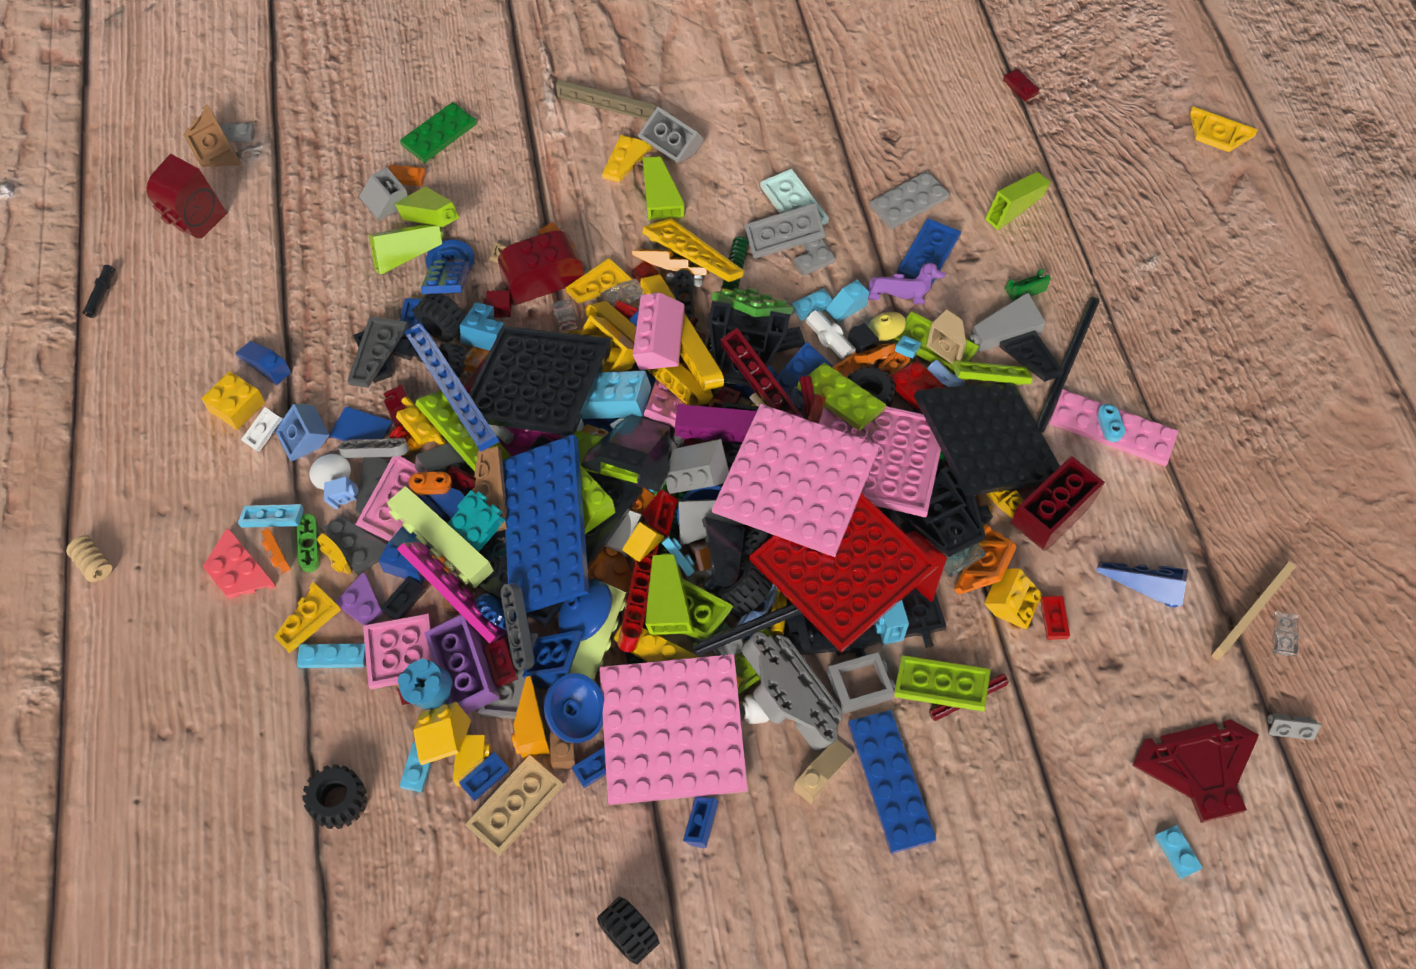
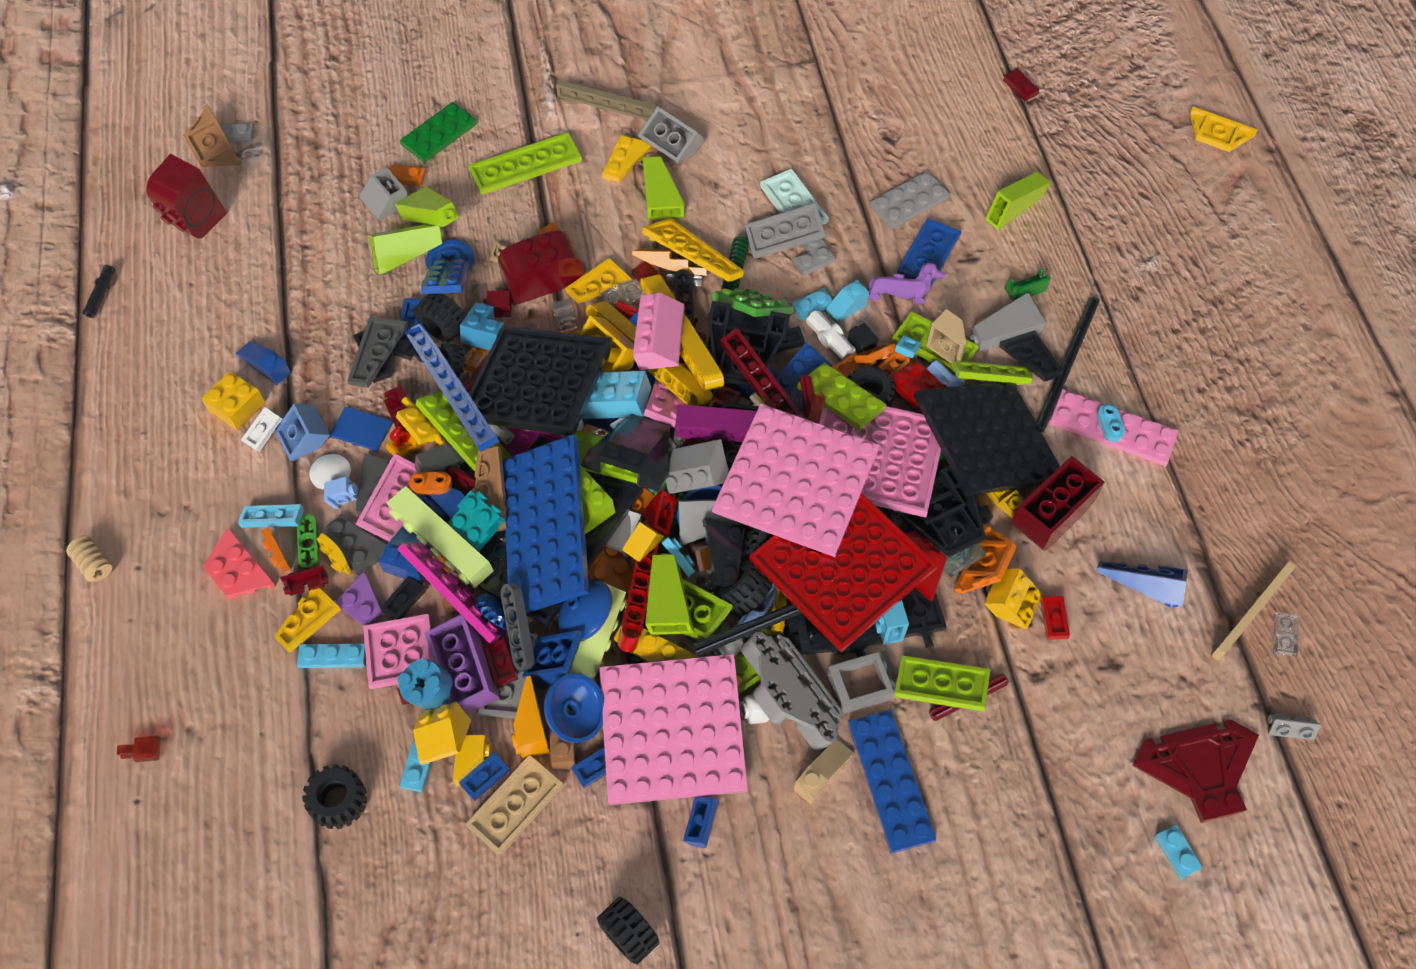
light grey beam [338,438,409,458] -> none
light yellow dish [868,312,906,341] -> none
none -> clear red plate [117,735,161,762]
none -> dark red hinge [280,565,329,596]
none -> lime plate [468,132,582,195]

